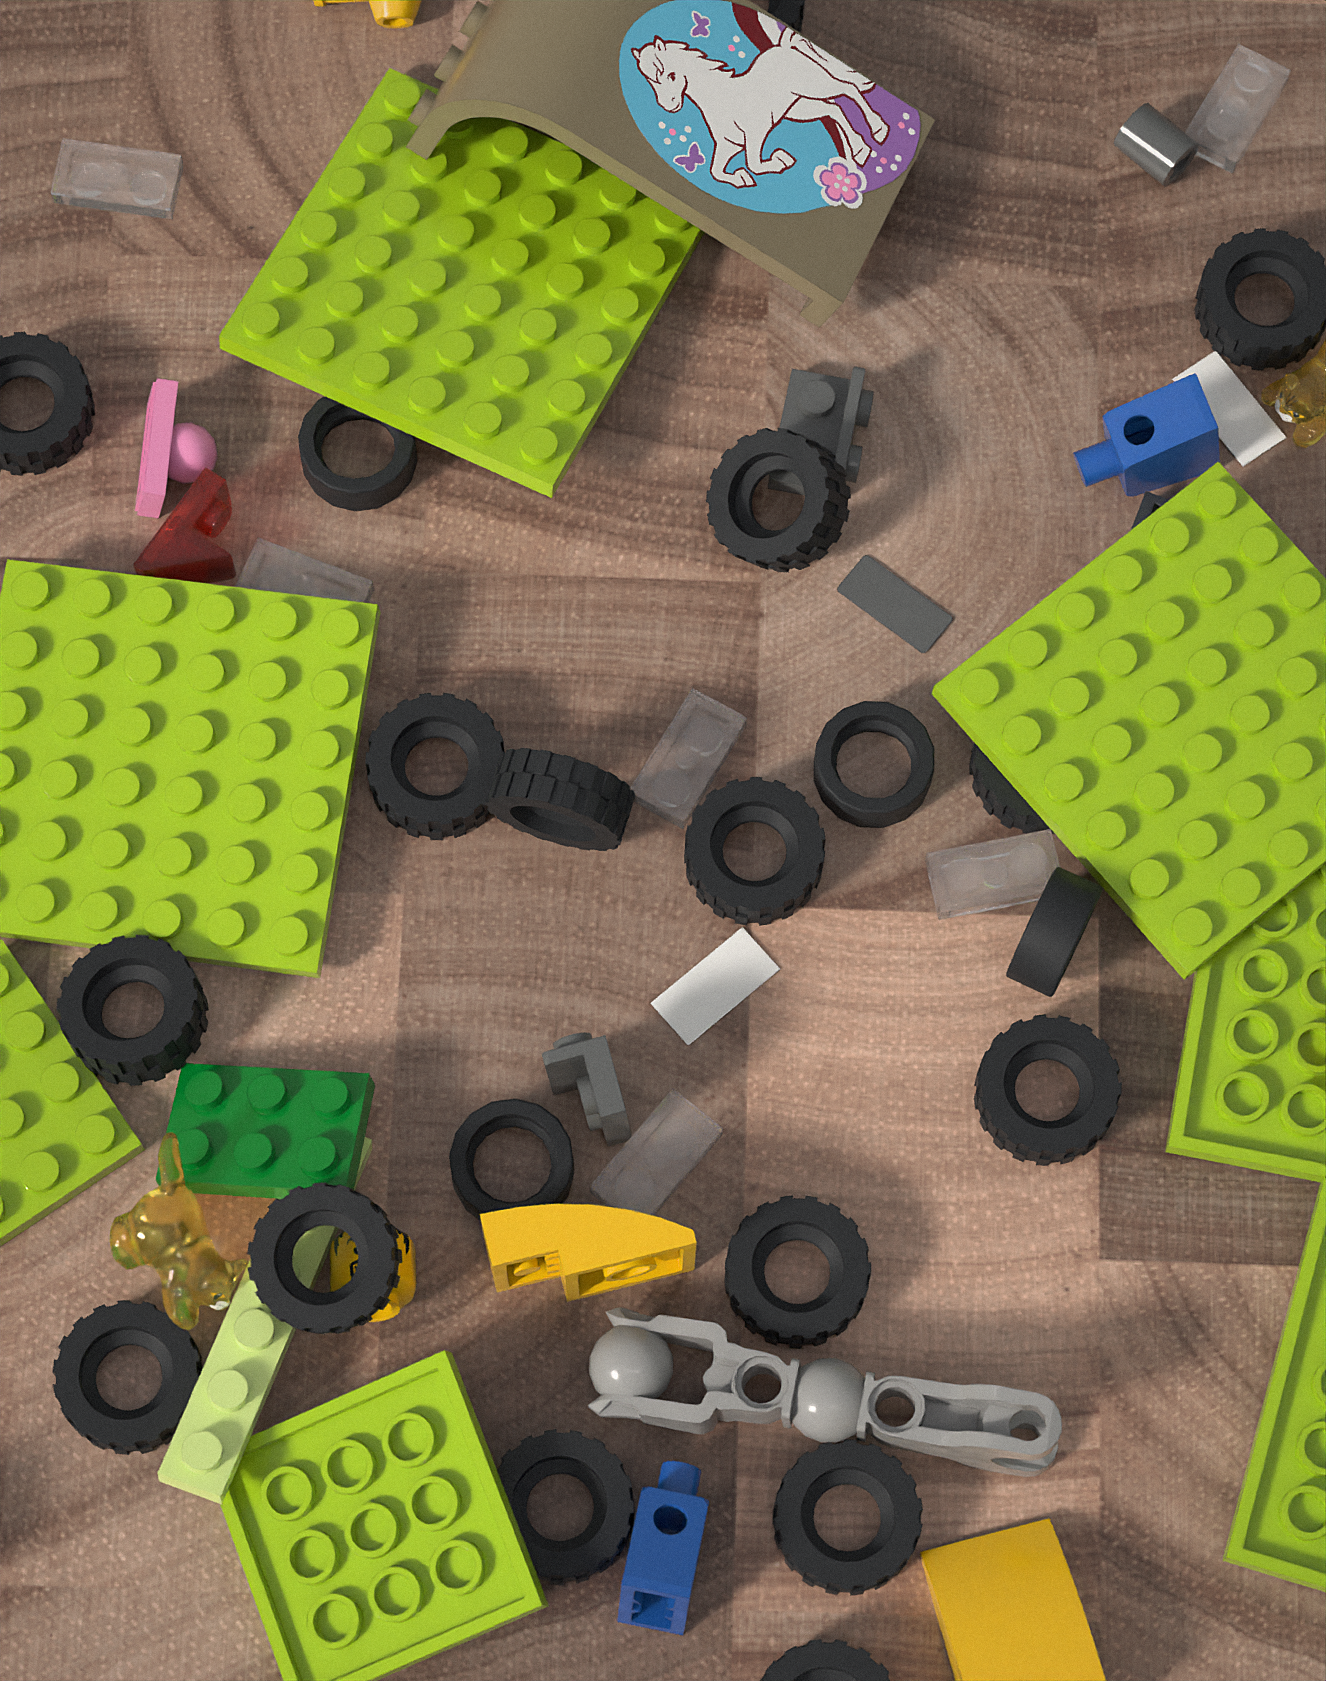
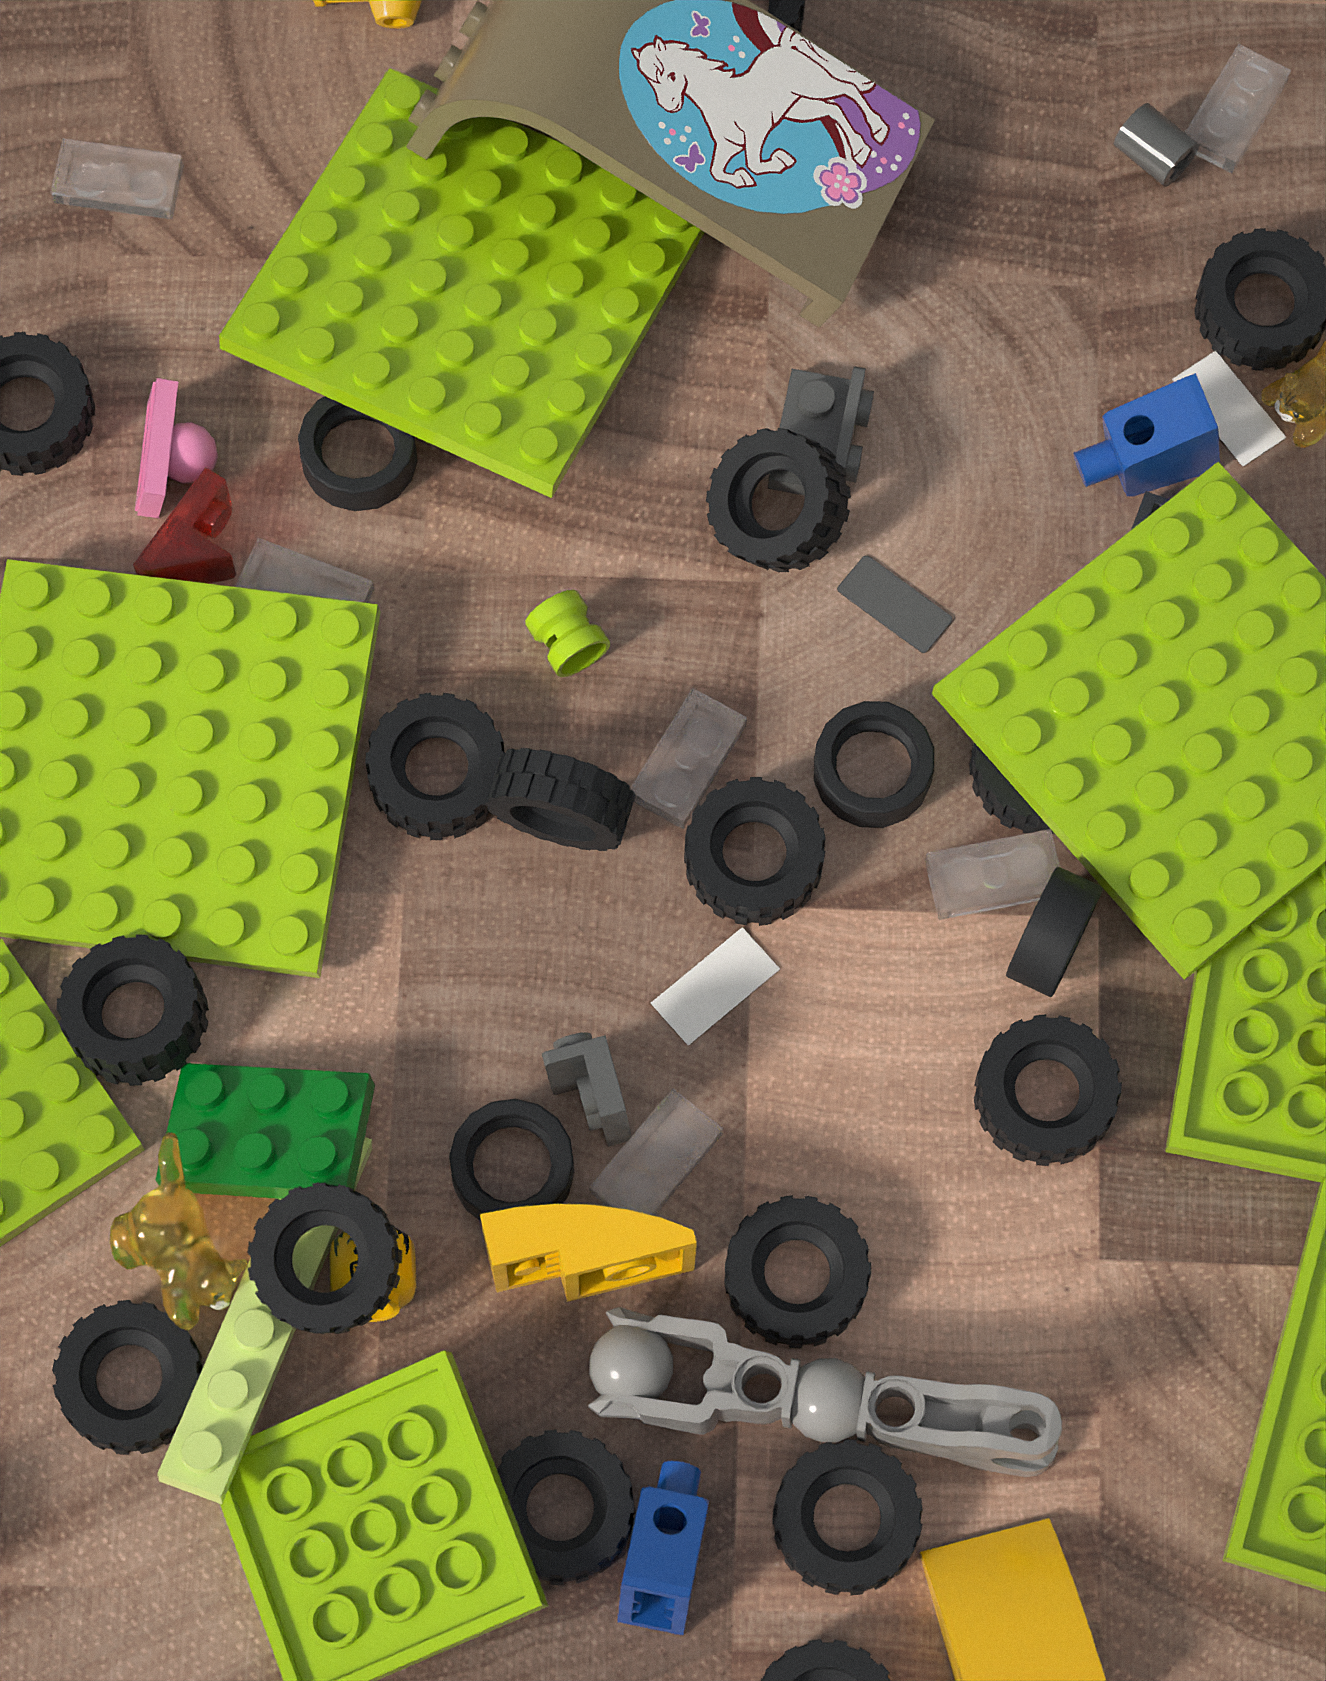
none -> lime wheel [525,589,610,677]

